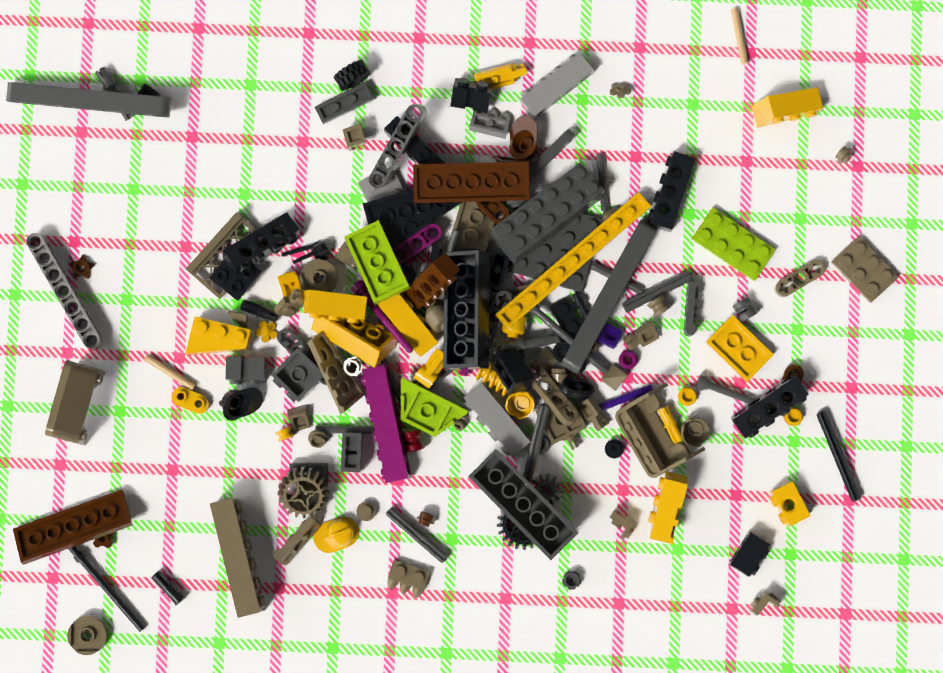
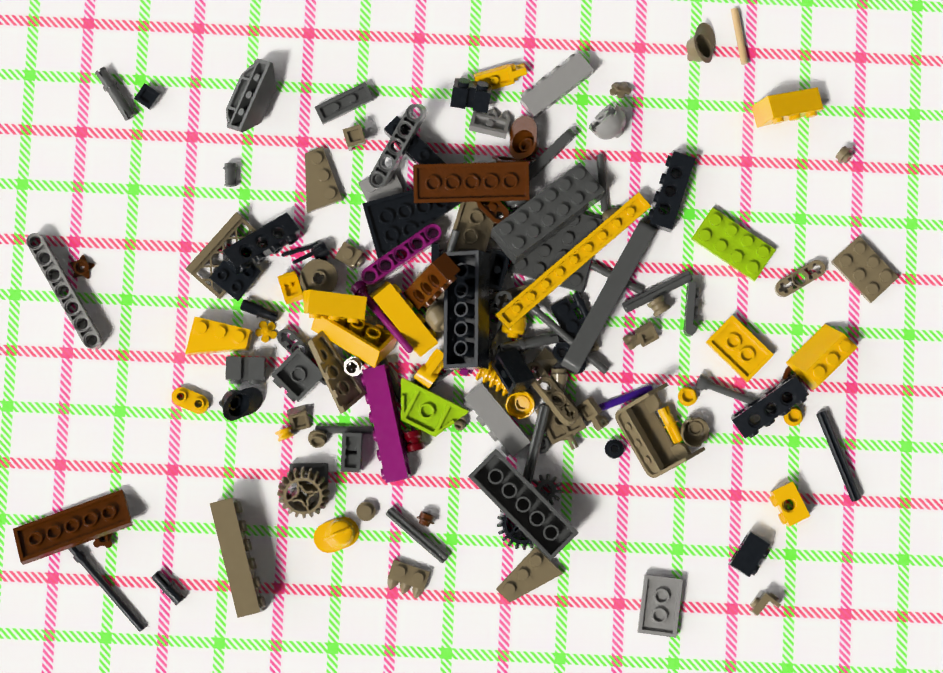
dark grey beam [6,82,172,118] -> none
dark tan windscreen [45,360,105,446] -> none
dark tan plate [67,616,107,655] -> none
tan bar [144,354,196,391] -> none
dark tan slope [227,310,249,328] -> none
dark tan plate [273,516,321,565] -> none
dark tan plate [274,289,304,317] -> none
black tyre [333,60,370,91] -> none
lime plate [344,220,410,305] -> none
black plate [401,265,416,284] -> none
black plate [559,377,595,399] -> none
dark grey plate [562,571,581,590] -> none
dark purple plate [597,323,623,349] -> none
dark tan slope [601,364,628,391] -> none
dark tan bracket [609,511,634,540] -> none
magenta plate [618,350,638,369] -> none
yellow wedge [648,471,688,544] -> none
dark grey wheel [732,297,758,323] -> none
none -> dark grey pin [223,163,238,187]
none -> dark grey wedge [226,58,277,133]
none -> dark tan wing [305,147,343,214]
none -> dark tan wing [496,547,564,603]
none -> light grey cylinder [589,102,627,140]
none -> light grey plate [637,574,683,638]
none -> dark tan piece [686,22,716,63]
none -> yellow slope [786,324,858,390]

